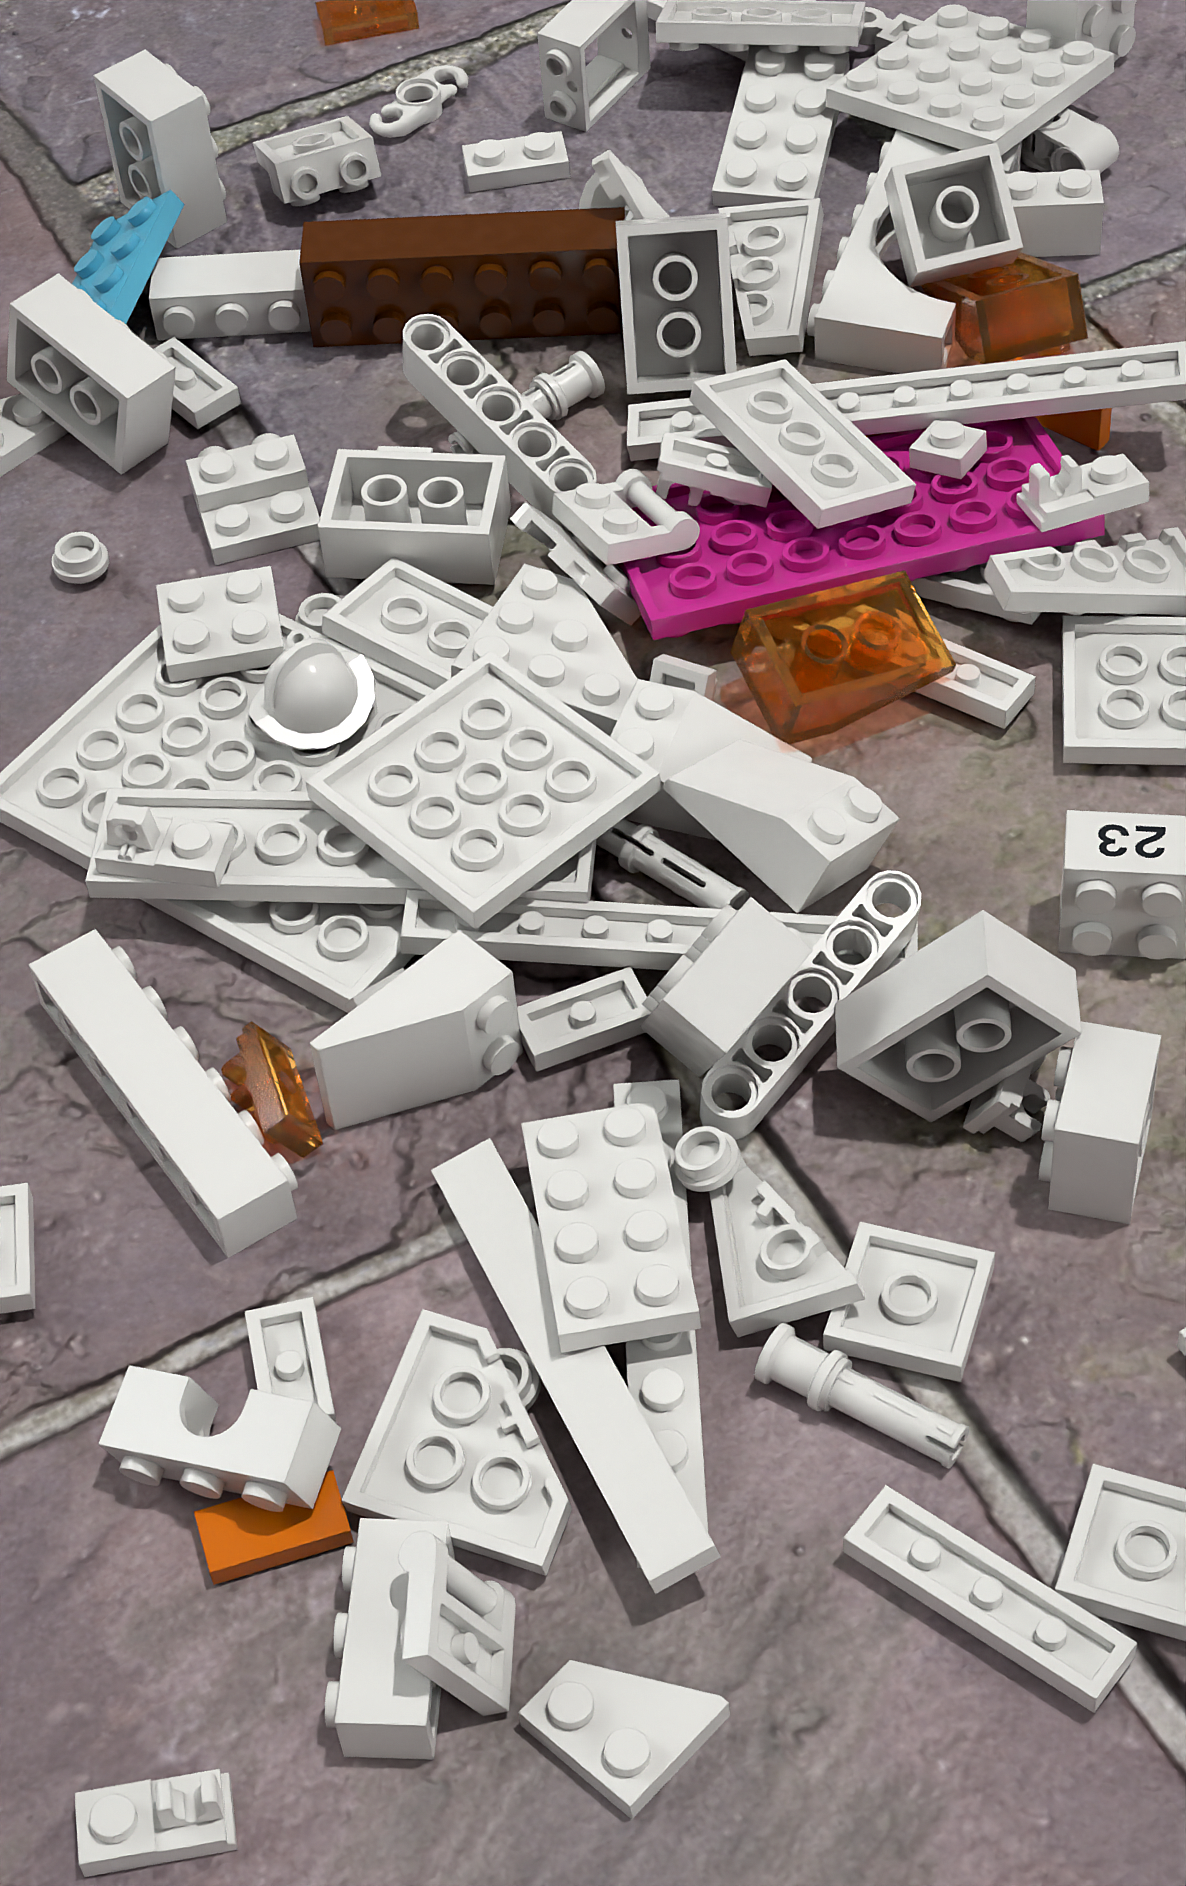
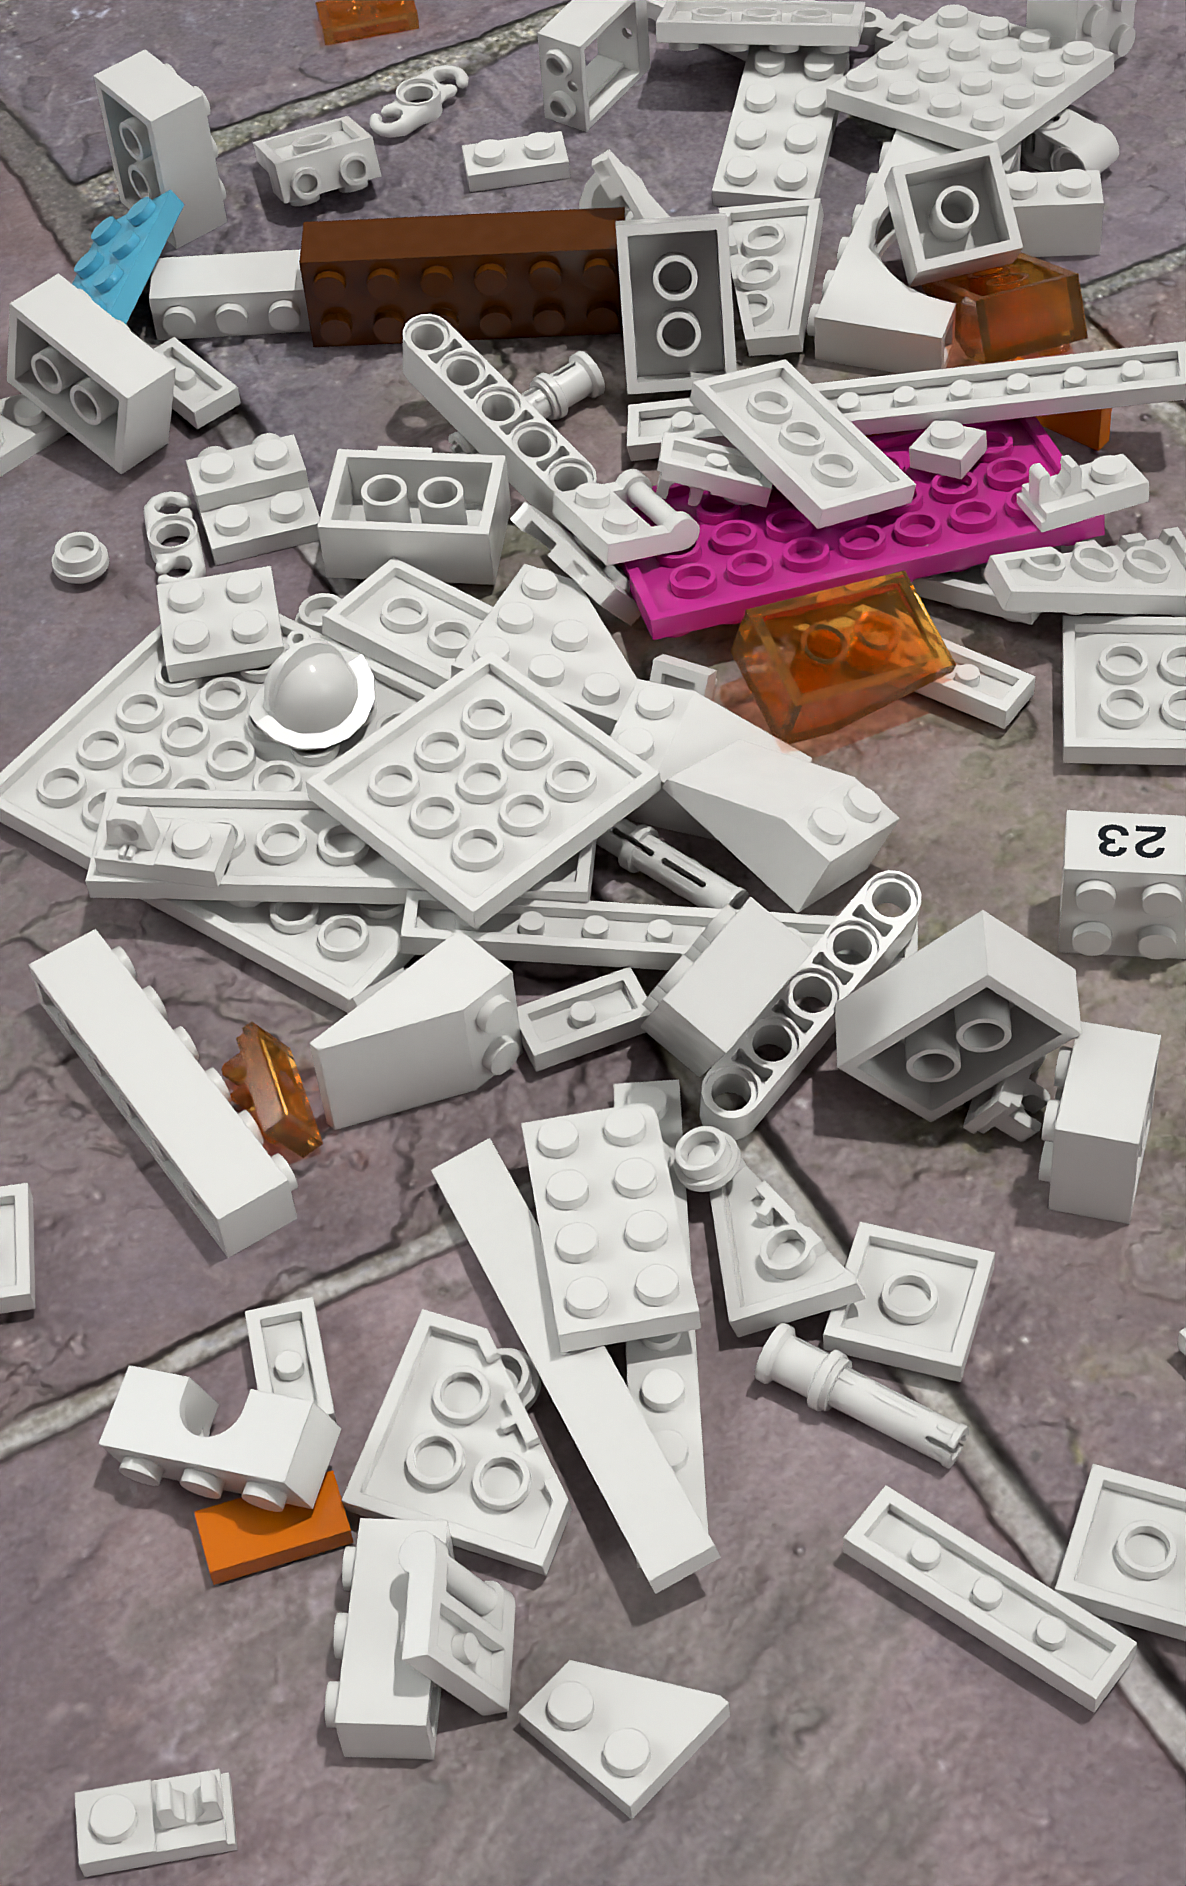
none -> white piece [144,491,206,585]

